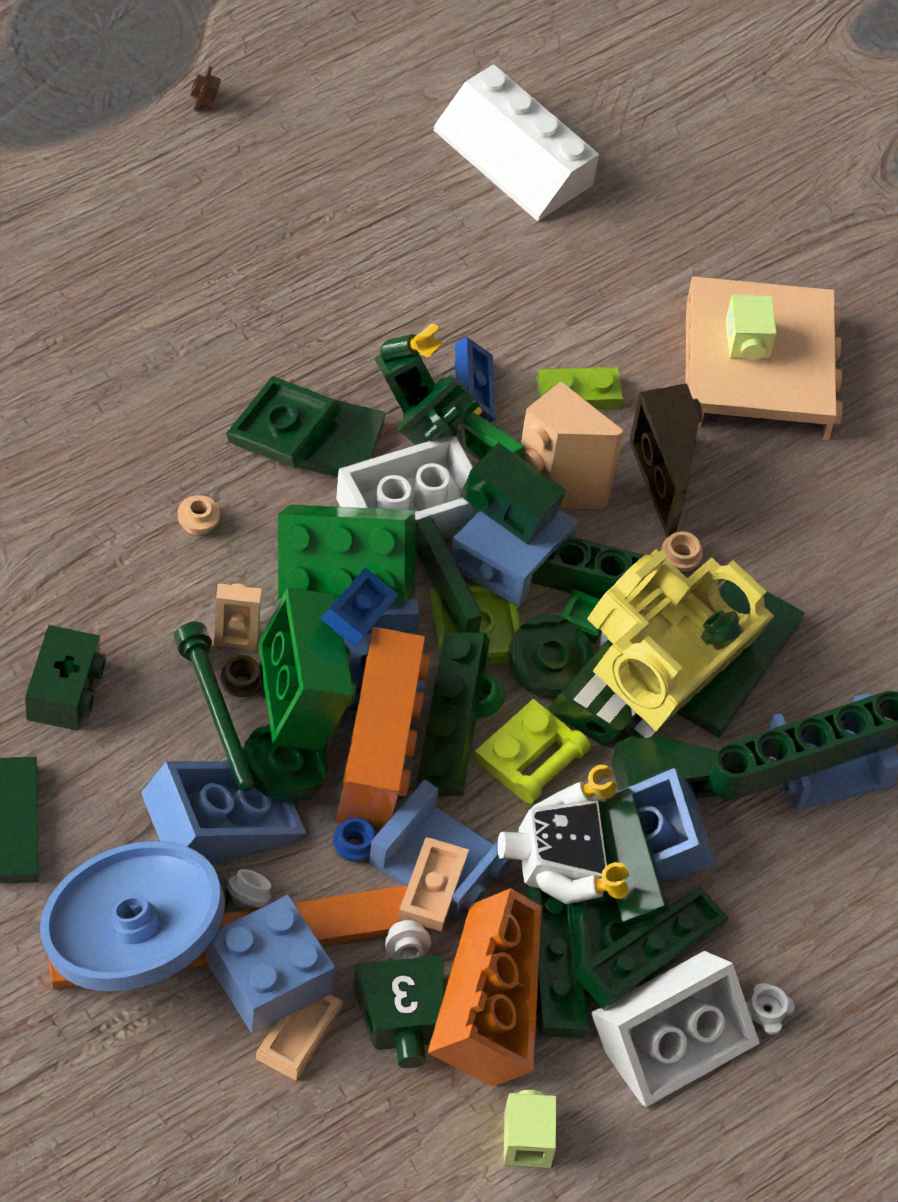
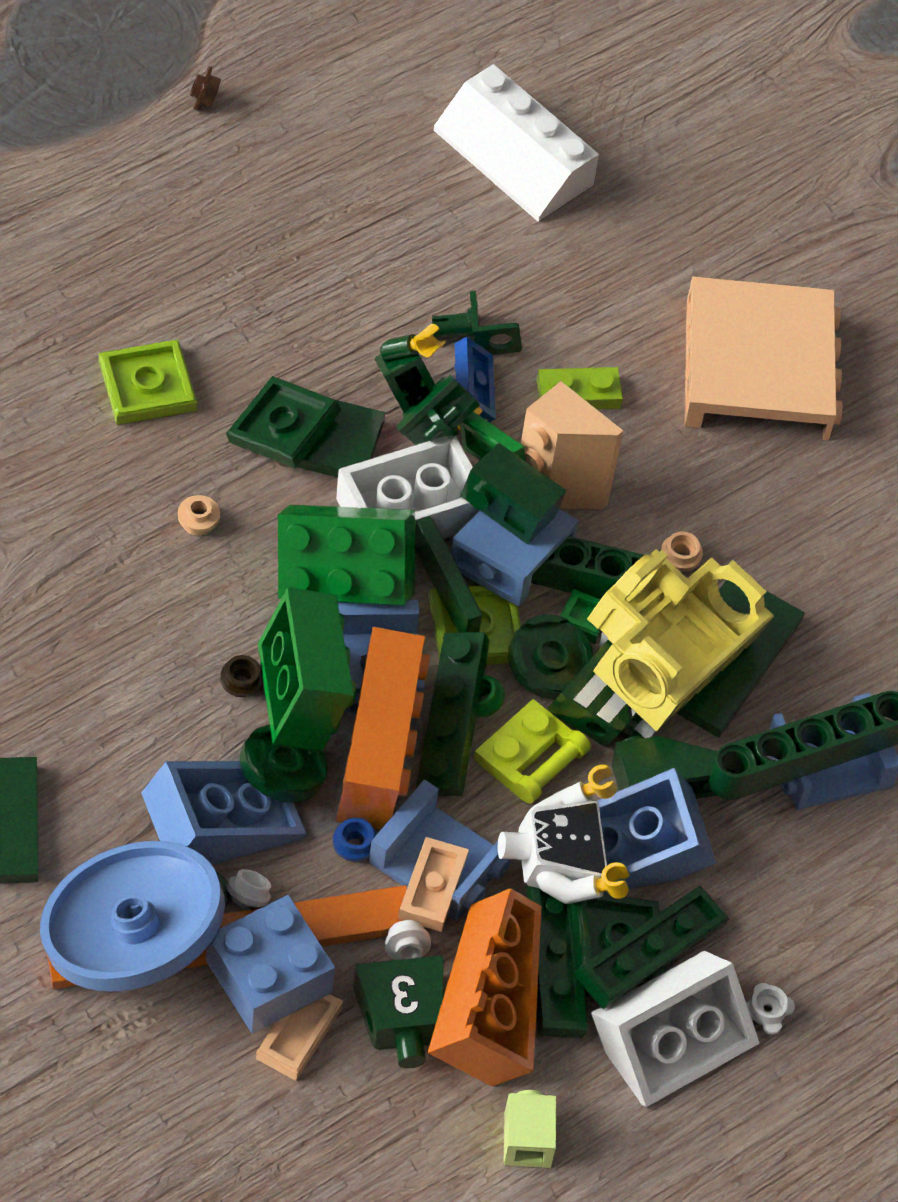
dark green brick [25,625,106,731] -> none
dark green piece [174,622,255,792] -> none
light nougat plate [214,584,262,651] -> none
blue plate [321,567,399,647] -> none
tile [598,788,670,927] -> none
dark brown slope [629,383,702,538] -> none
dark green plate [701,610,743,650] -> none
yellowish green brick [726,295,776,360] -> none
none -> lime tile [99,339,197,425]
none -> dark green bracket [432,290,522,355]

